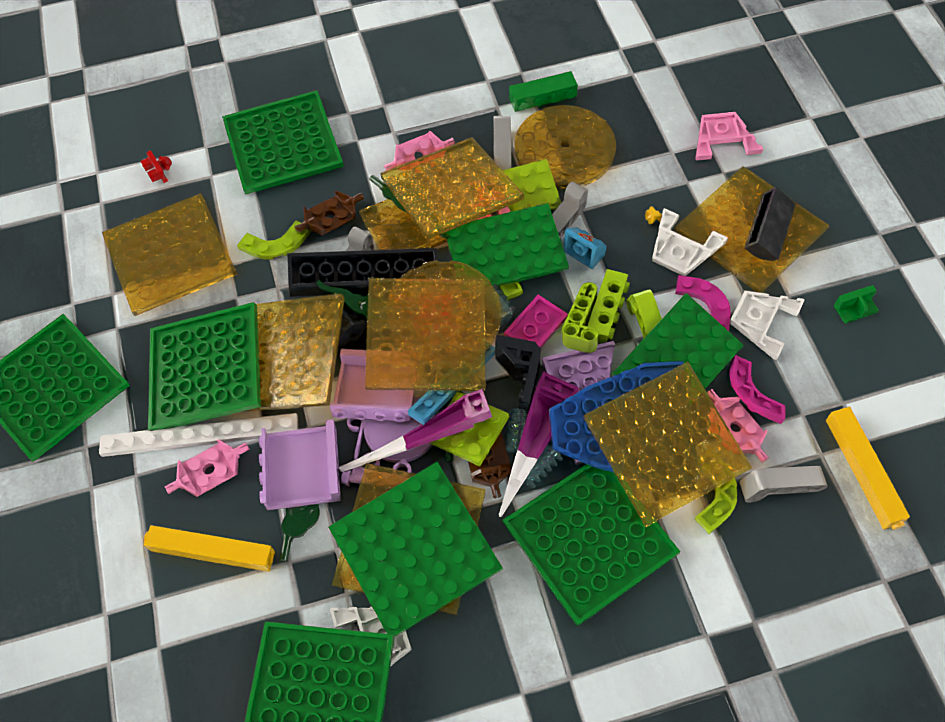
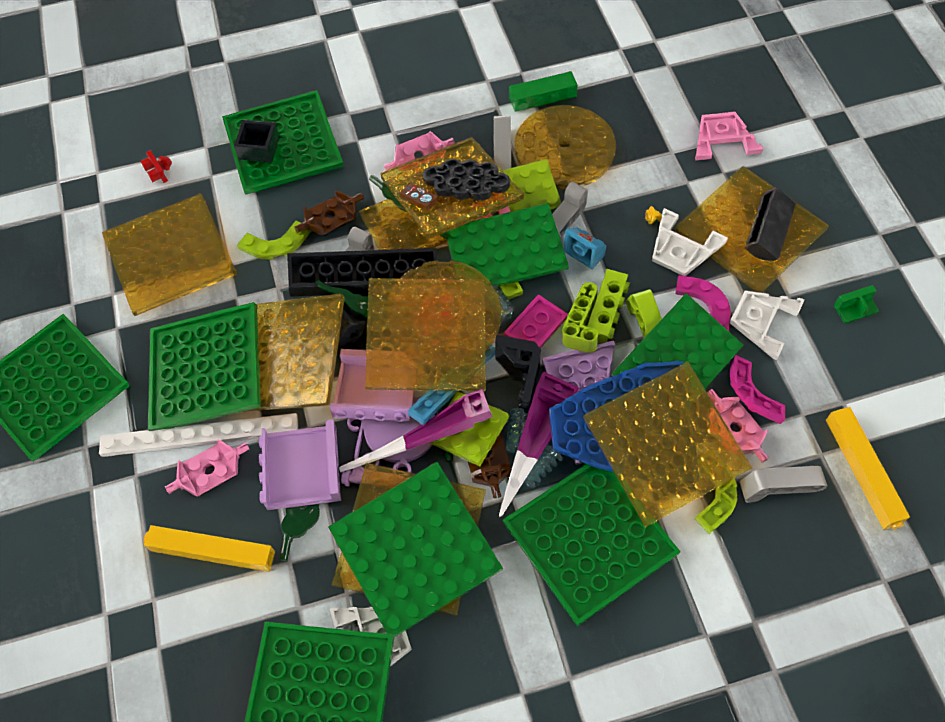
none -> black piece [234,120,280,163]
none -> reddish brown tile [399,183,439,211]
none -> black plate [423,159,510,201]

